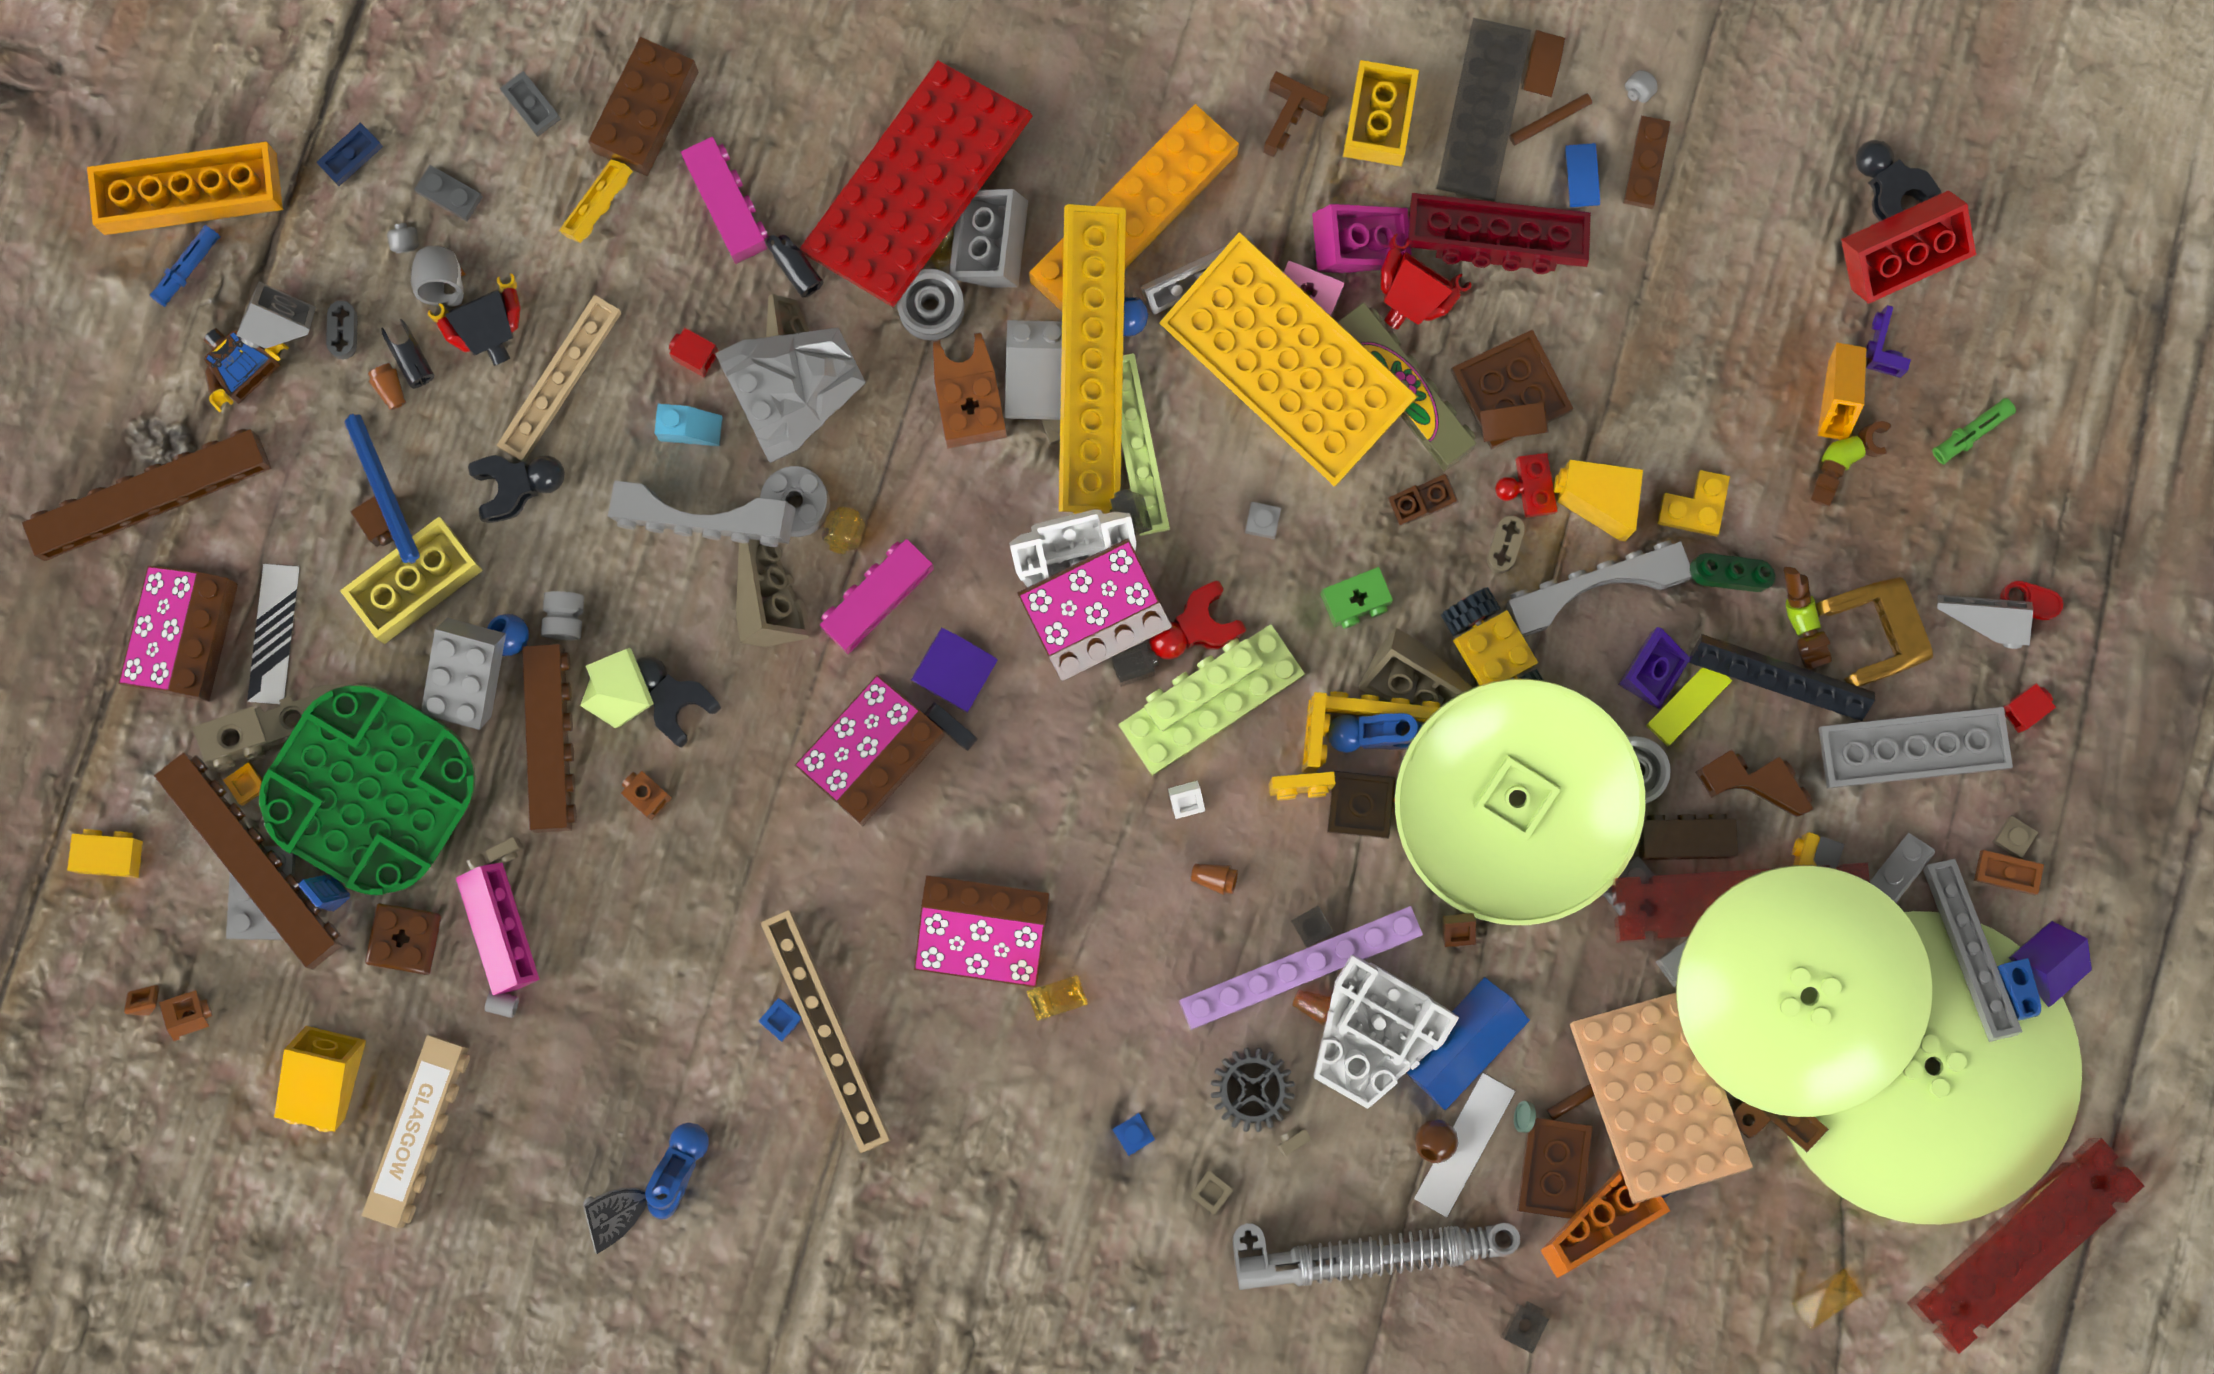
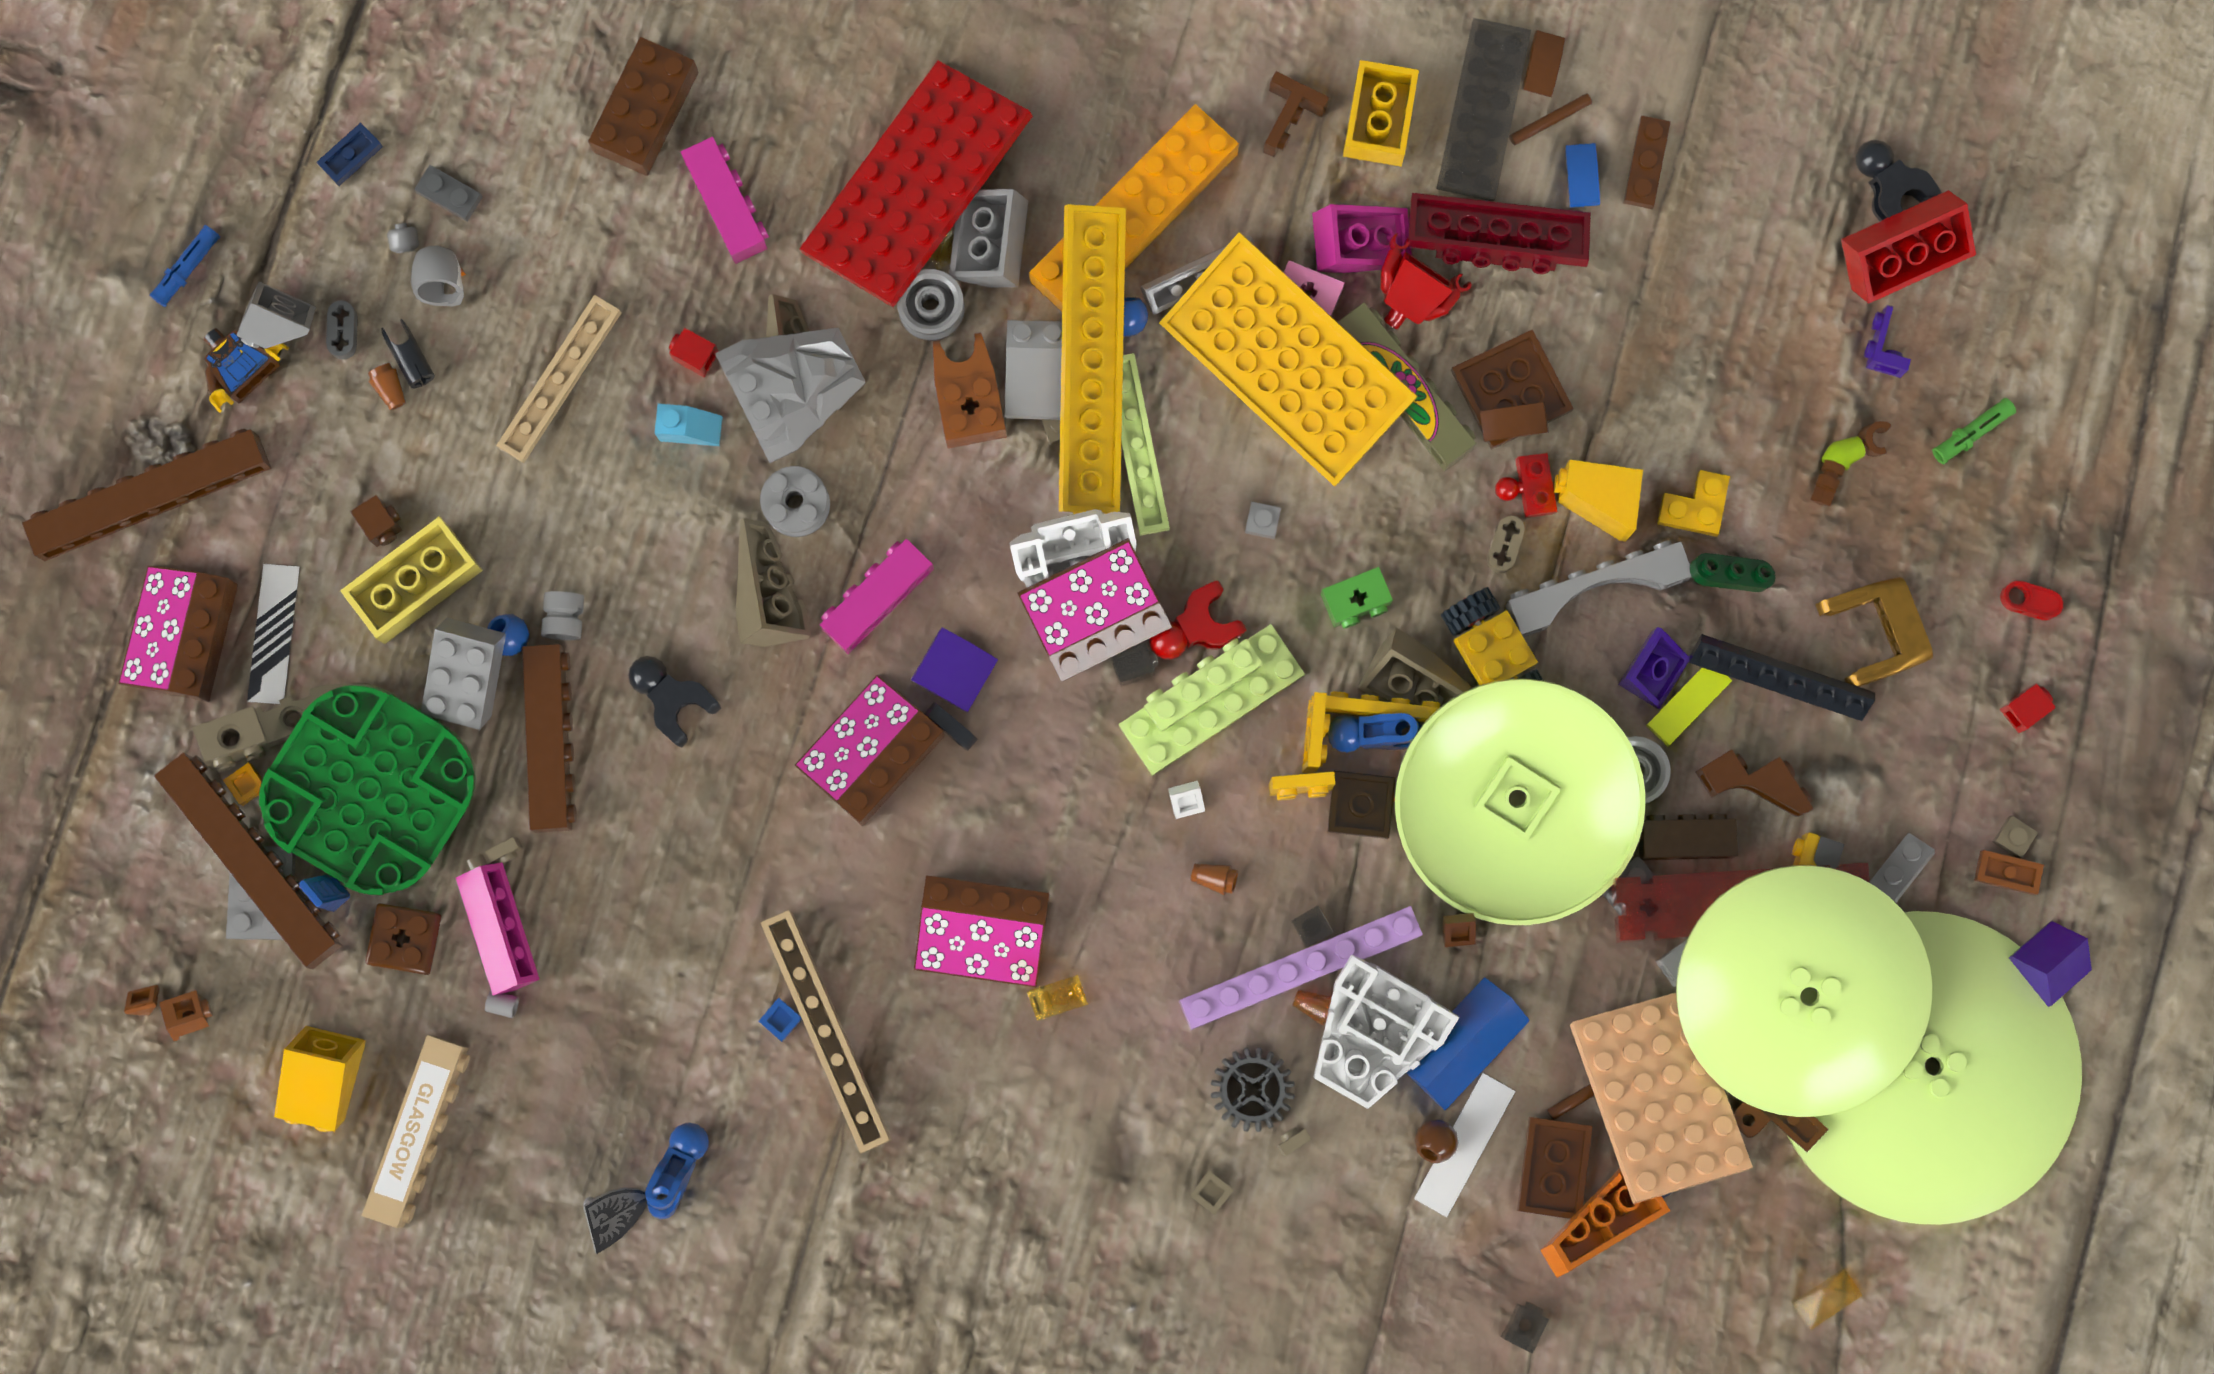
yellow brick [67,829,143,878] -> none
light orange brick [87,142,283,235] -> none
blue axle [344,414,420,564] -> none
black torso [428,273,521,366] -> none
black piece [468,455,565,523] -> none
dark grey plate [499,71,561,137] -> none
yellow plate [559,159,633,243] -> none
yellowish green slope [580,648,654,728] -> none
light grey arch [608,481,796,547] -> none
dark orange brick [621,771,672,820] -> none
black piece [766,235,824,298] -> none
clear yellow head [822,507,865,554] -> none
clear smoke brick [1110,489,1153,536] -> none
blue plate [1112,1113,1155,1156] -> none
light grey piece [1233,1223,1520,1290] -> none
reddish brown slope [1388,474,1459,526] -> none
sand green piece [1514,1101,1536,1133] -> none
light grey piece [1625,70,1658,103] -> none
reddish brown piece [1784,567,1832,669] -> none
light orange slope [1818,342,1866,440] -> none
light grey plate [1818,707,2013,789] -> none
clear red brick [1907,1138,2145,1354] -> none
light grey plate [1923,859,2022,1042] -> none
light grey slope [1937,595,2033,649] -> none
blue leg [1997,958,2041,1021] -> none

